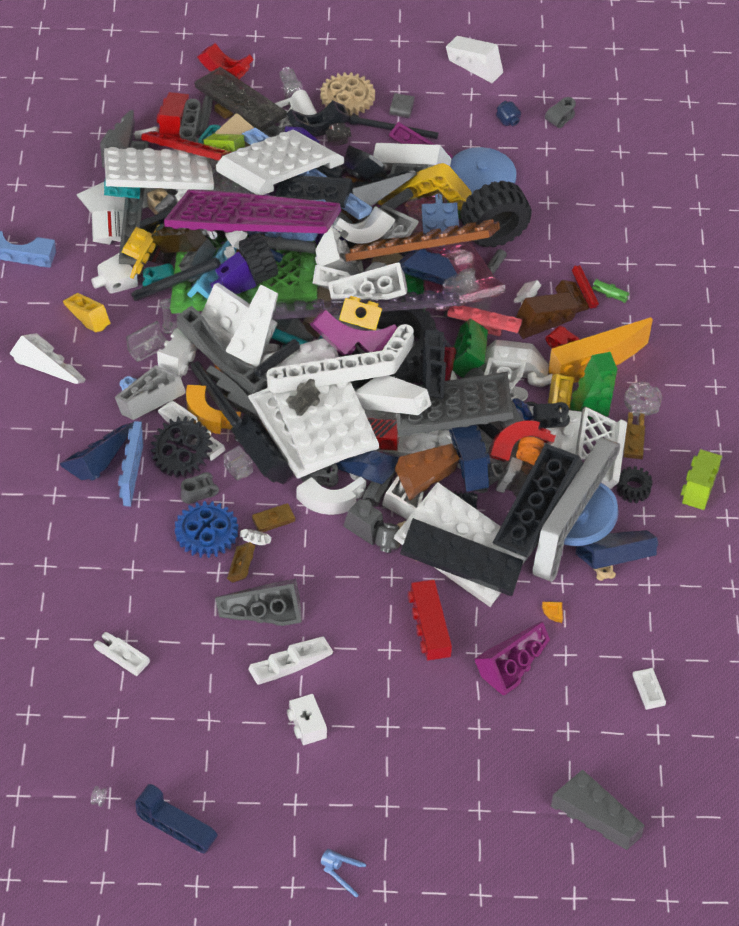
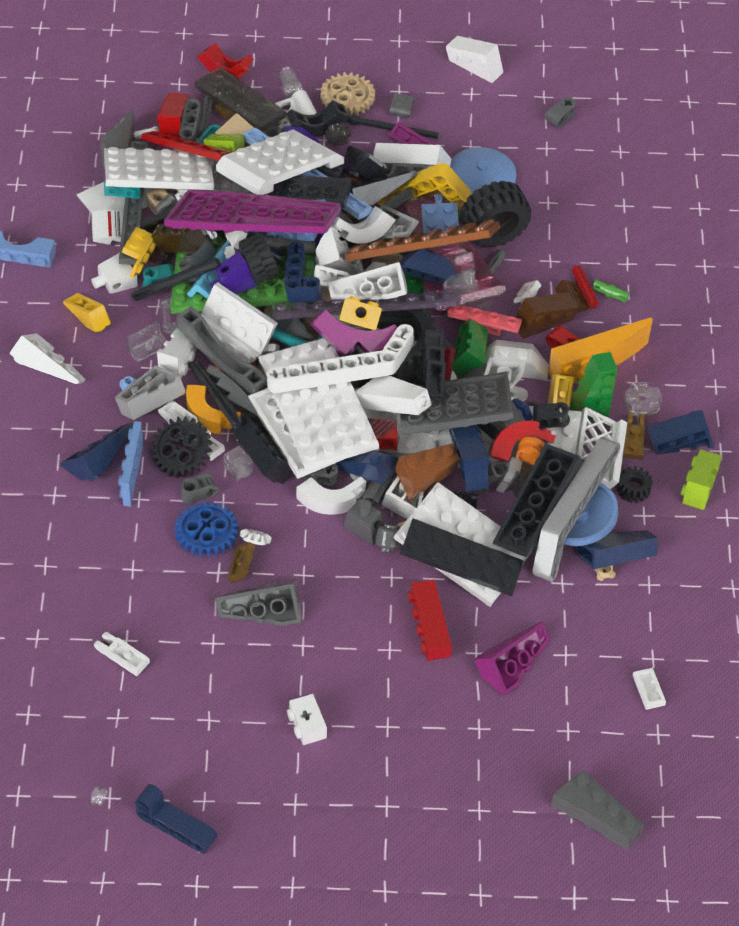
white wing [226,285,278,367] -> none
white slope [248,636,333,685] -> none
pearl gold plate [252,503,295,532] -> none
black axle [254,339,300,377] -> none
clear smoke hips [286,379,321,416] -> none
medium blue plant [321,849,366,898] -> none
dark blue head [496,101,521,127] -> none
white arm [527,372,553,387] -> none
light orange tile [542,602,563,623] -> none
none -> dark blue beam [285,242,322,303]
none -> dark blue wedge [647,410,714,455]

